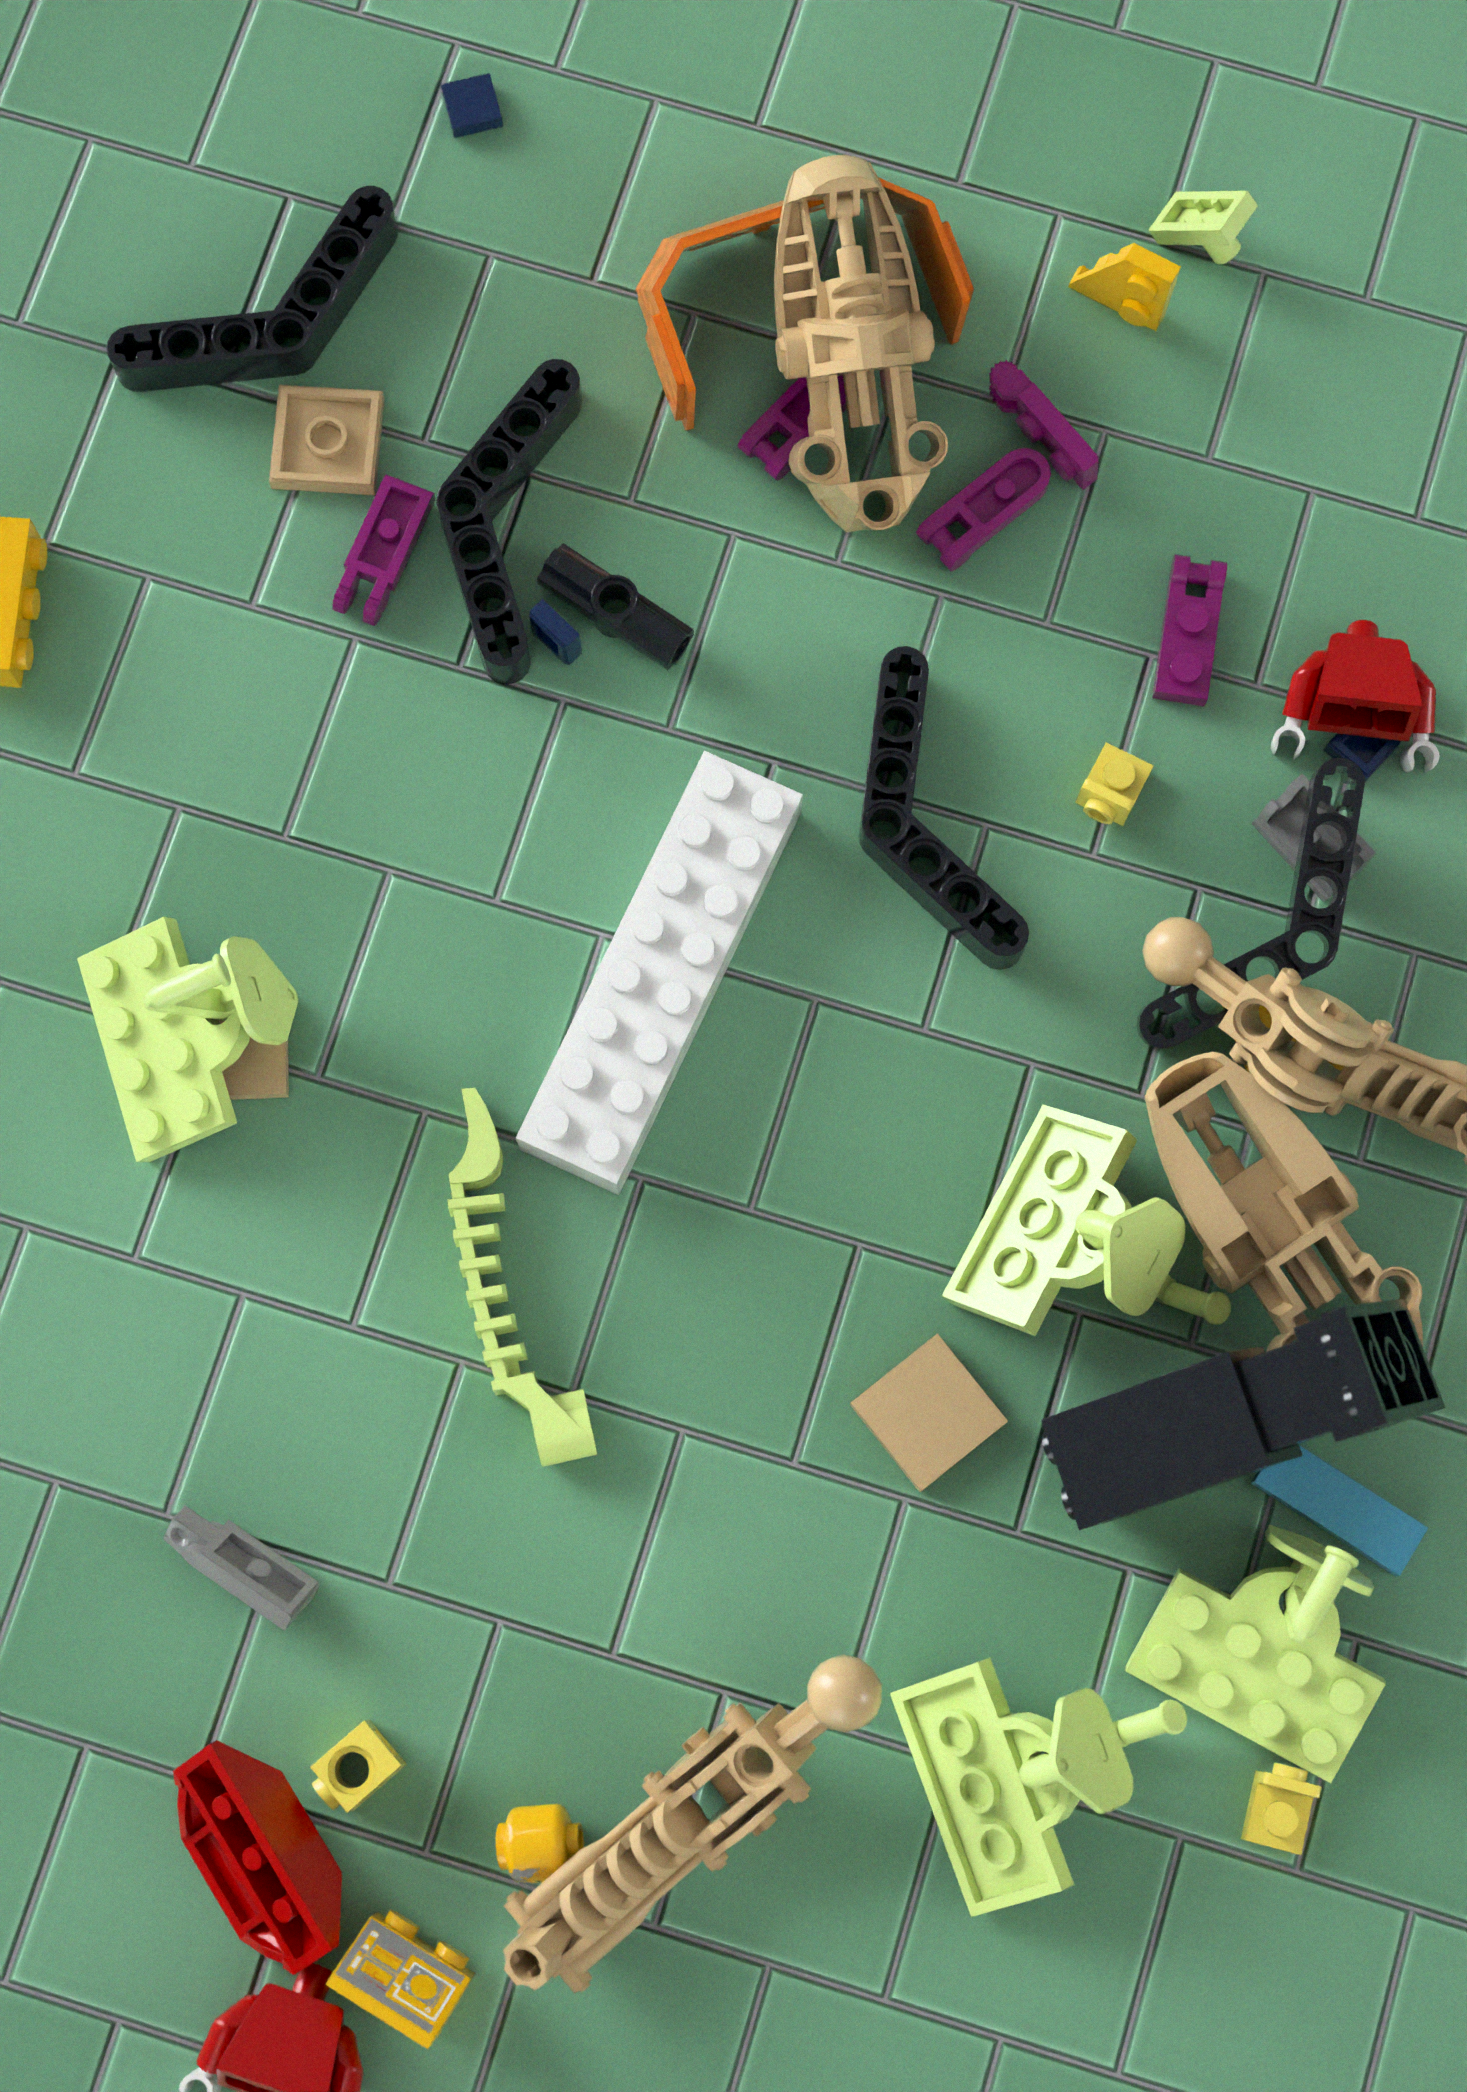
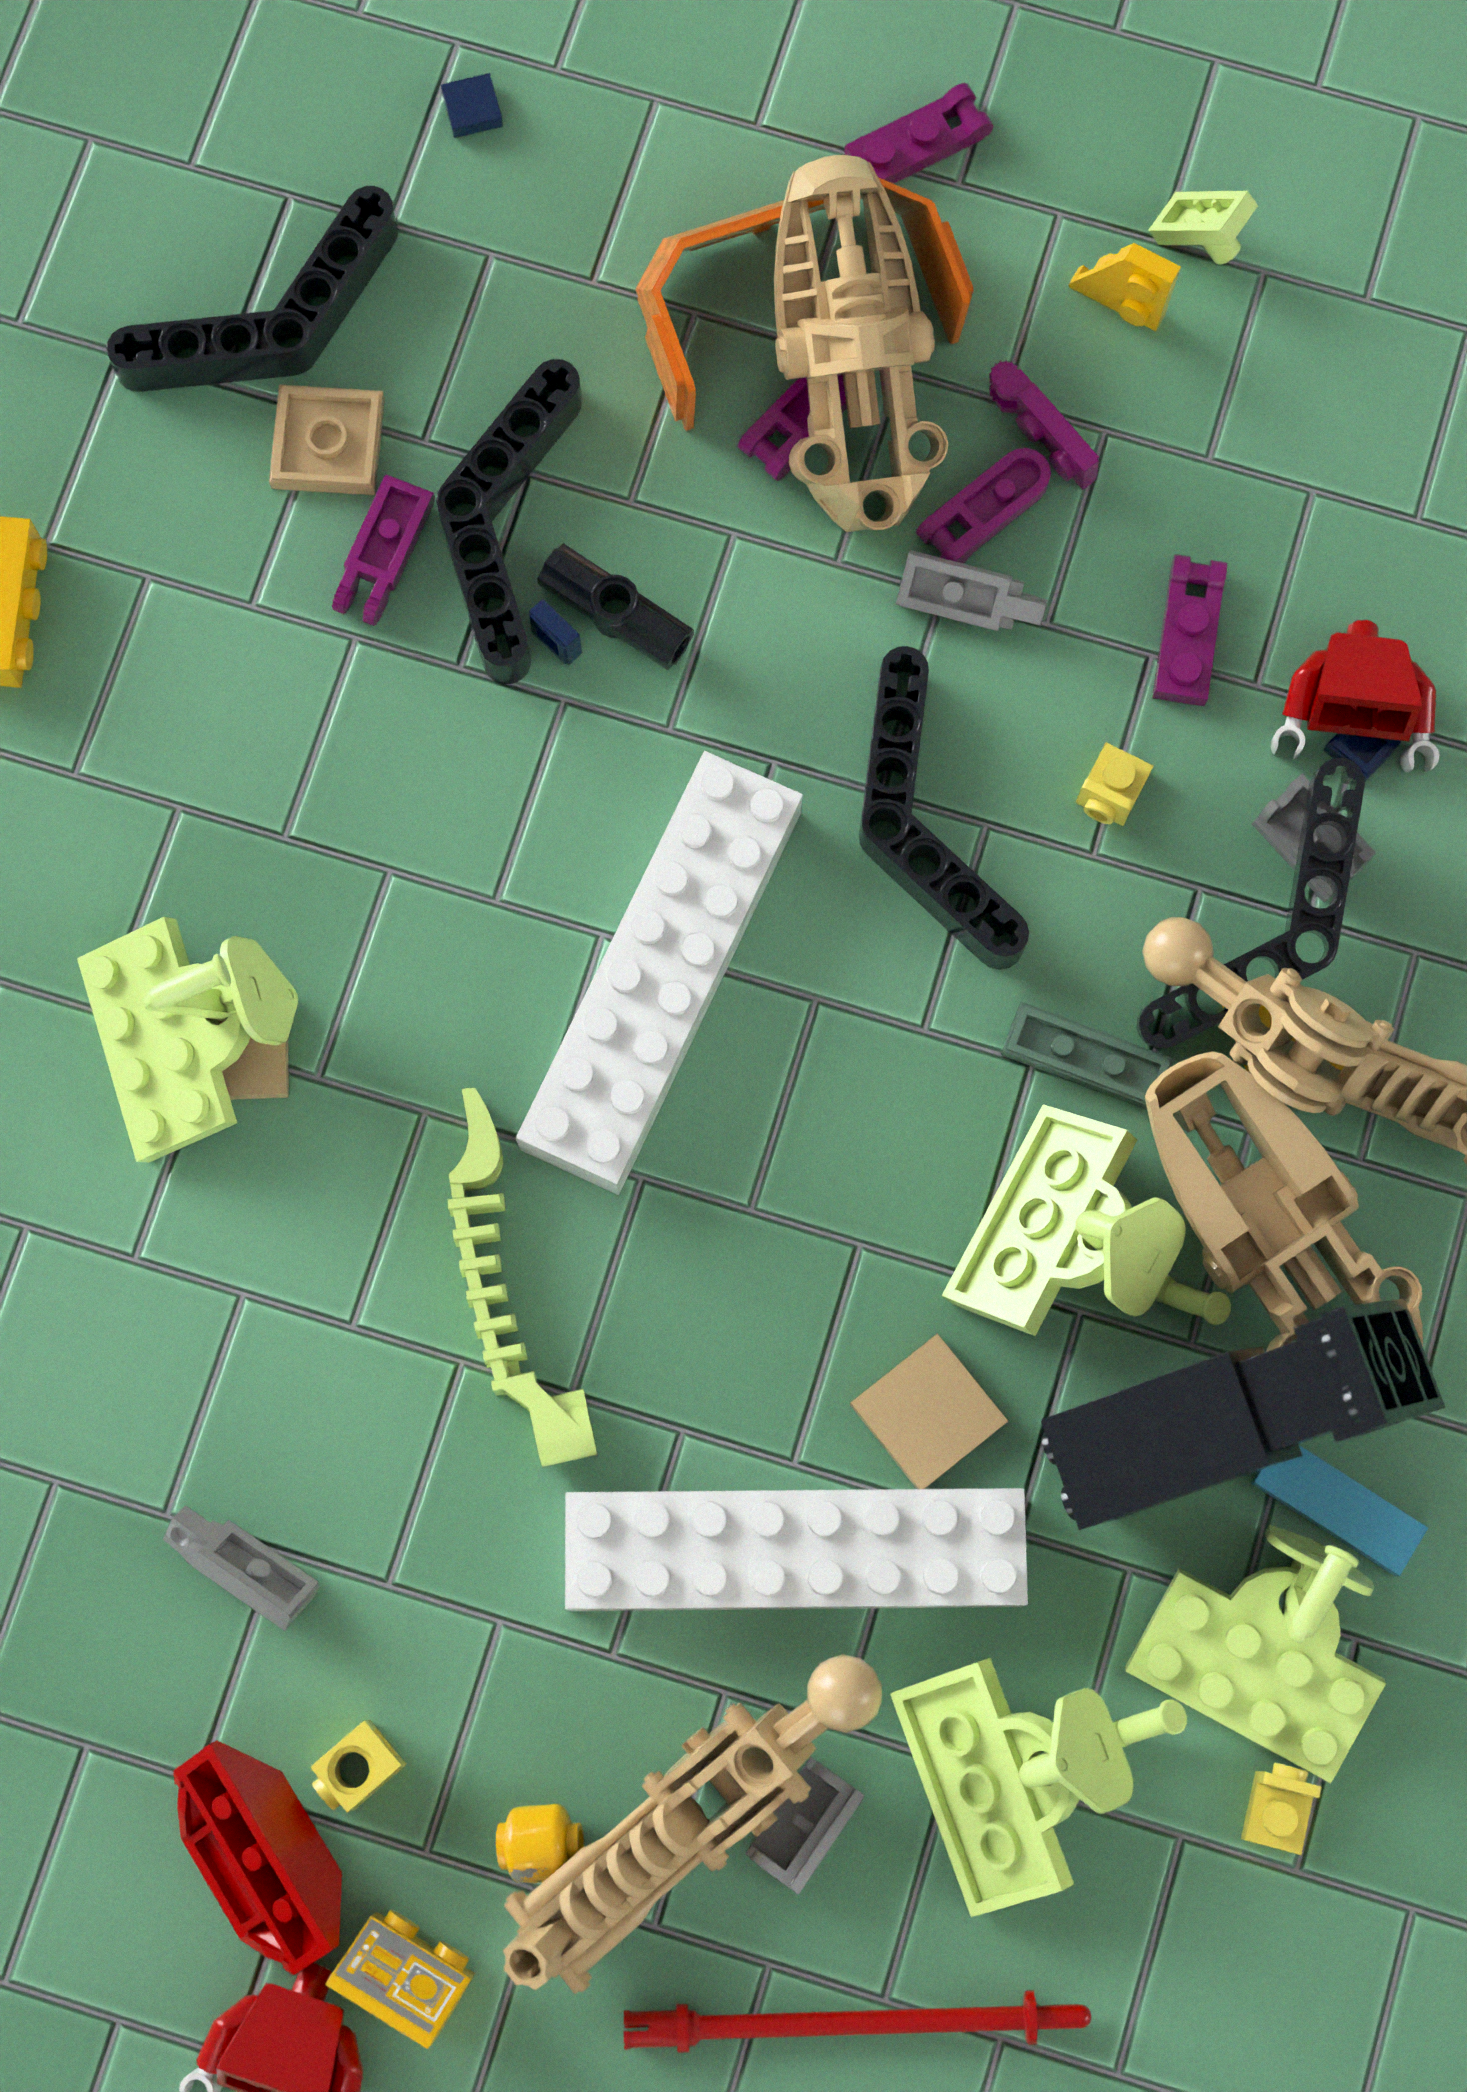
none -> white brick [565,1488,1028,1611]
none -> red bar [623,1990,1092,2053]
none -> light grey hinge [745,1757,865,1895]
none -> magenta plate [844,83,994,184]
none -> light grey hinge [896,550,1048,631]
none -> sand green tile [1001,1002,1175,1110]

